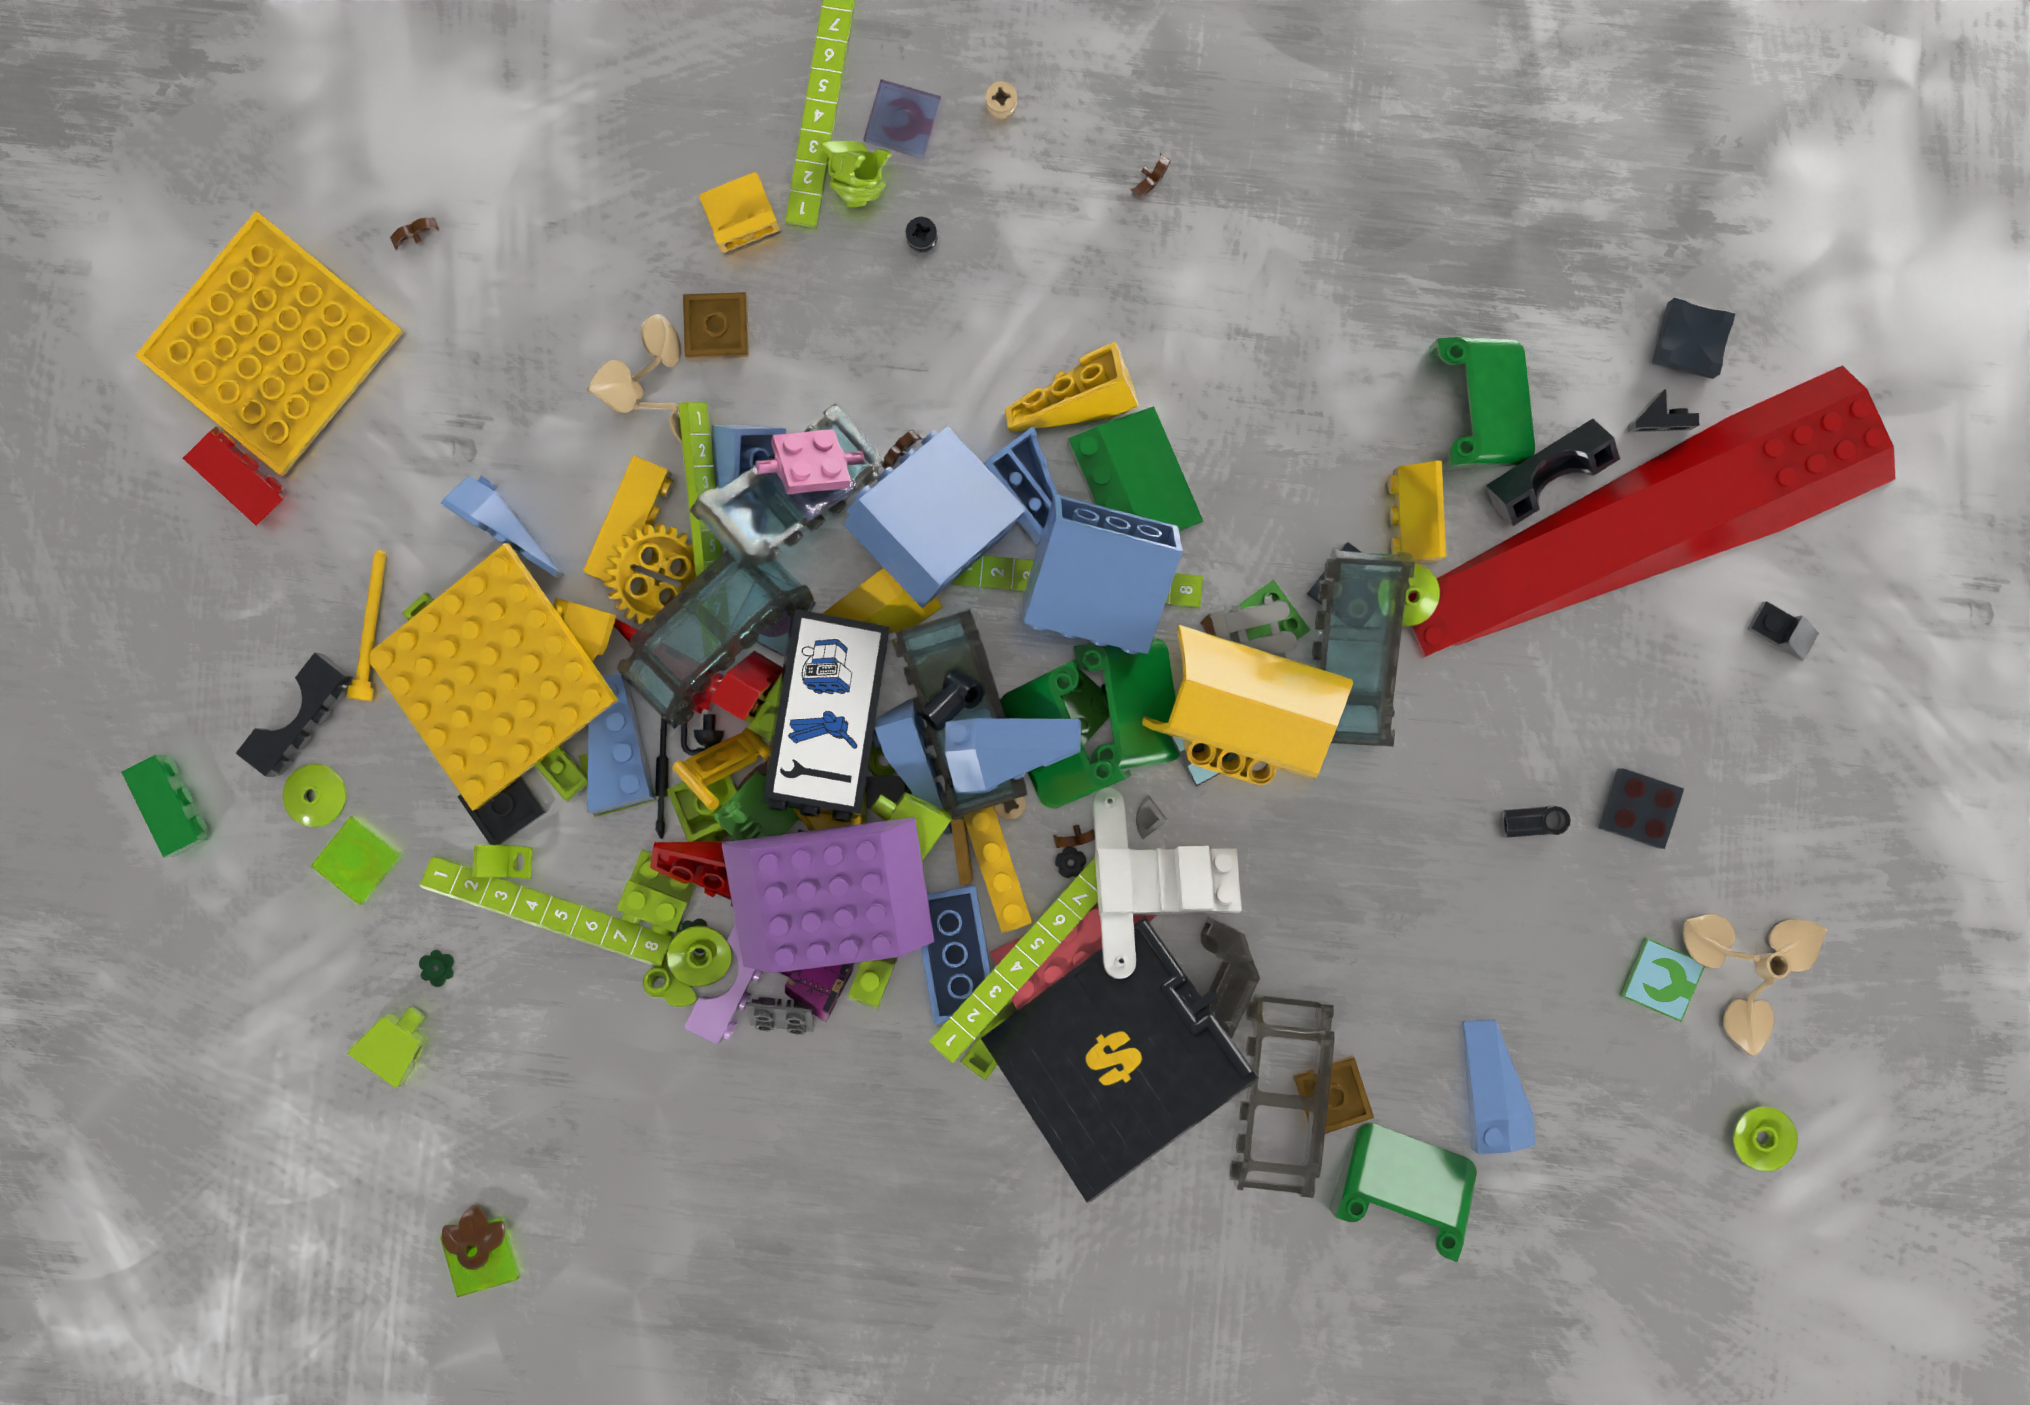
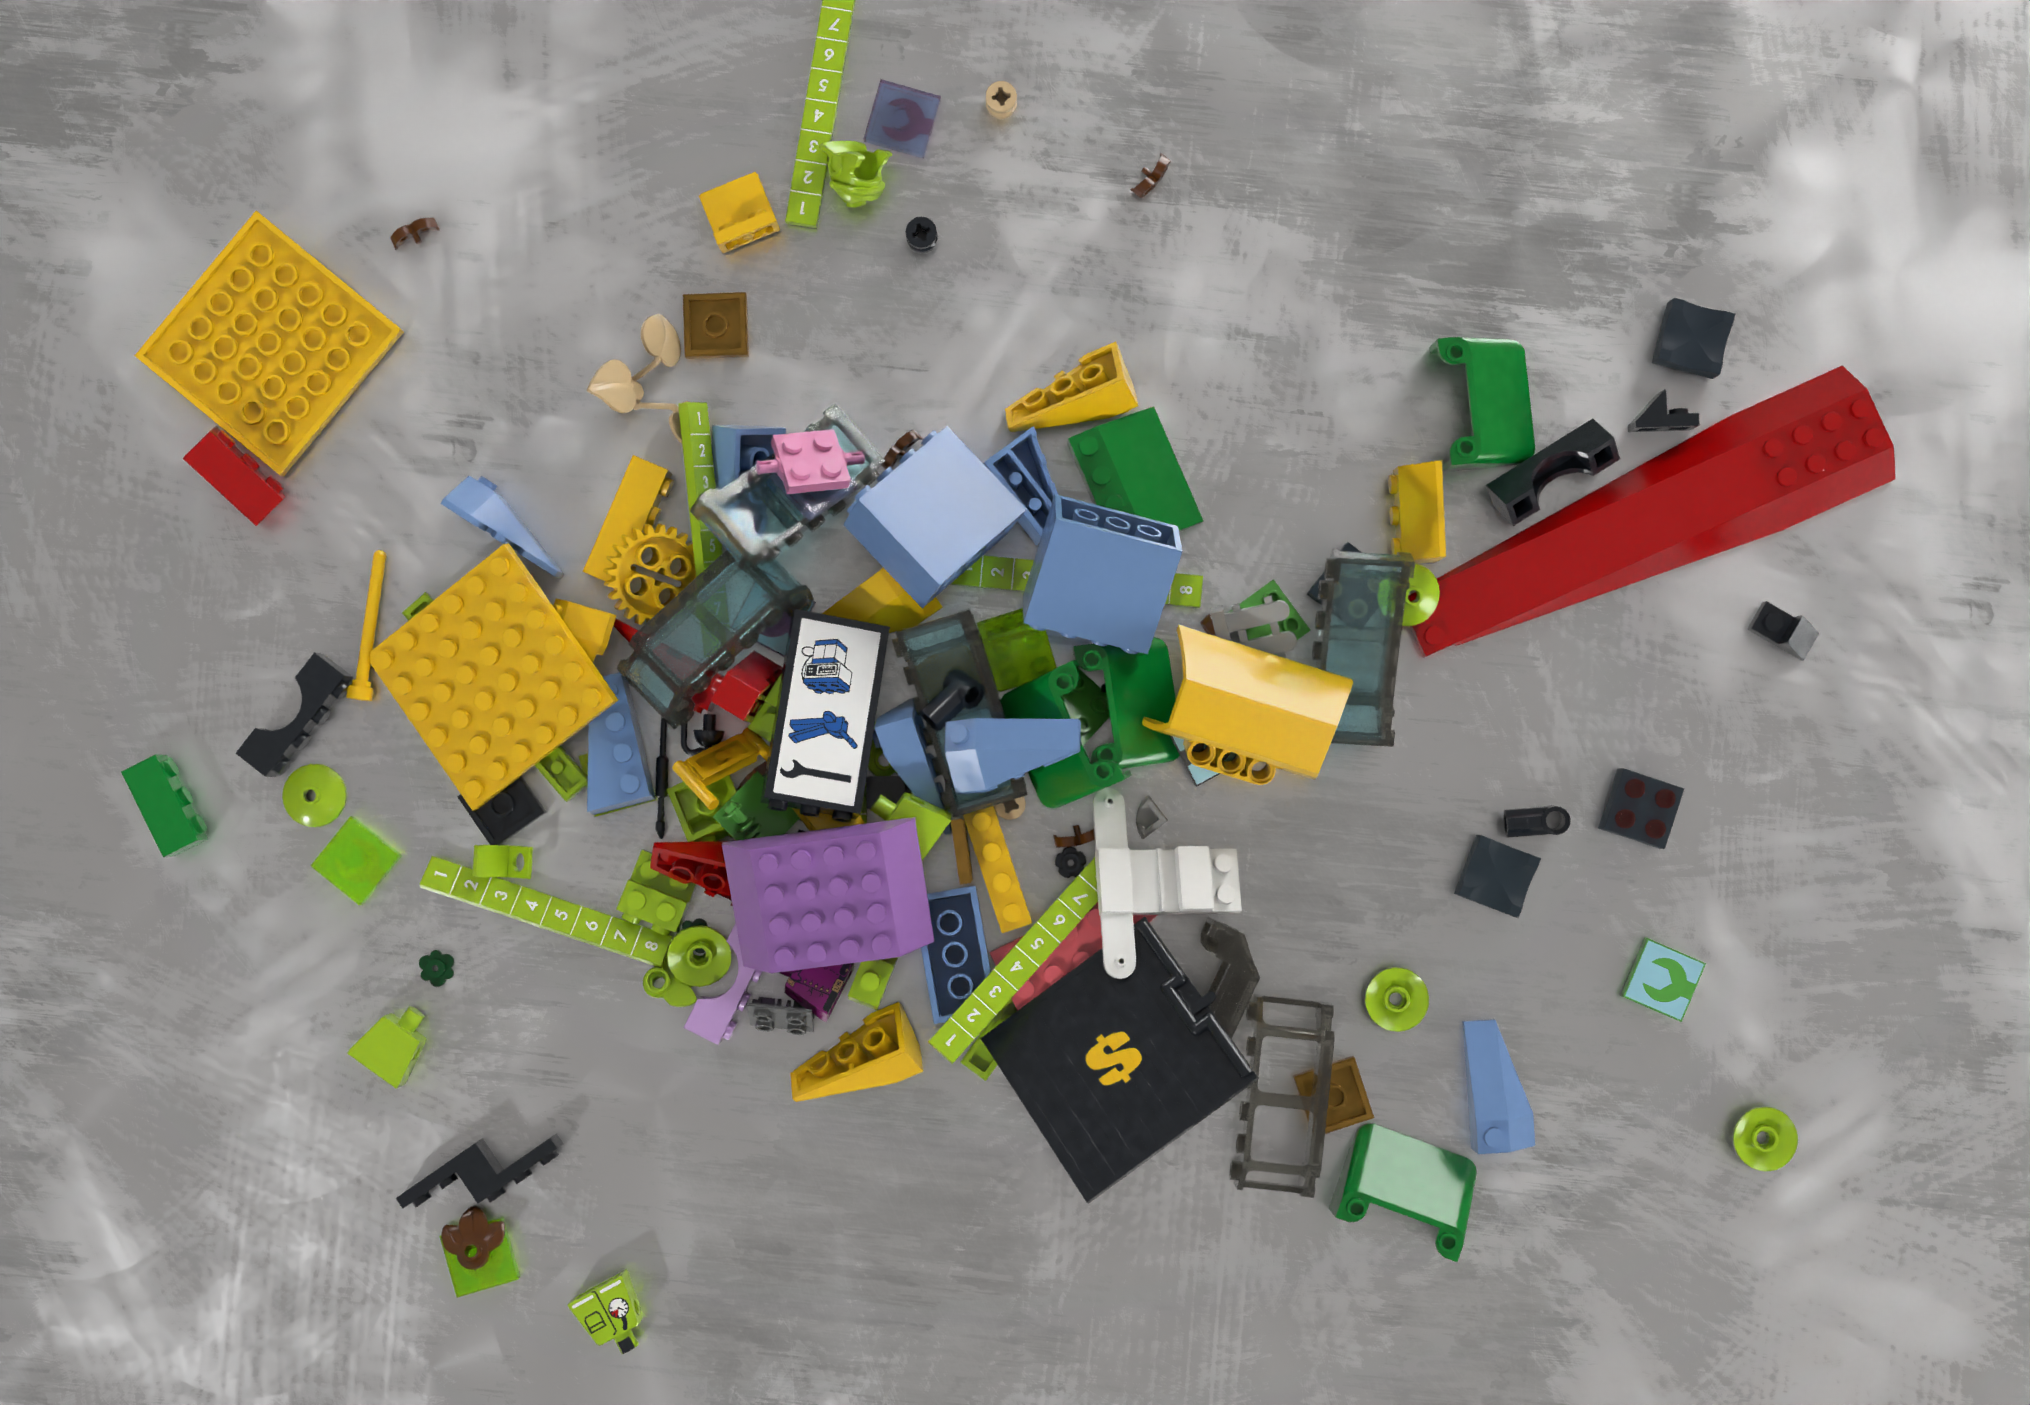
tan plant [1683,914,1827,1056] -> none
none -> black bracket [396,1133,563,1209]
none -> lime torso [567,1269,643,1354]
none -> yellow wedge [790,1002,923,1102]
none -> clear neon green bracket [977,608,1057,692]
none -> lime dish [1365,967,1429,1032]
none -> black brick [1454,835,1541,918]

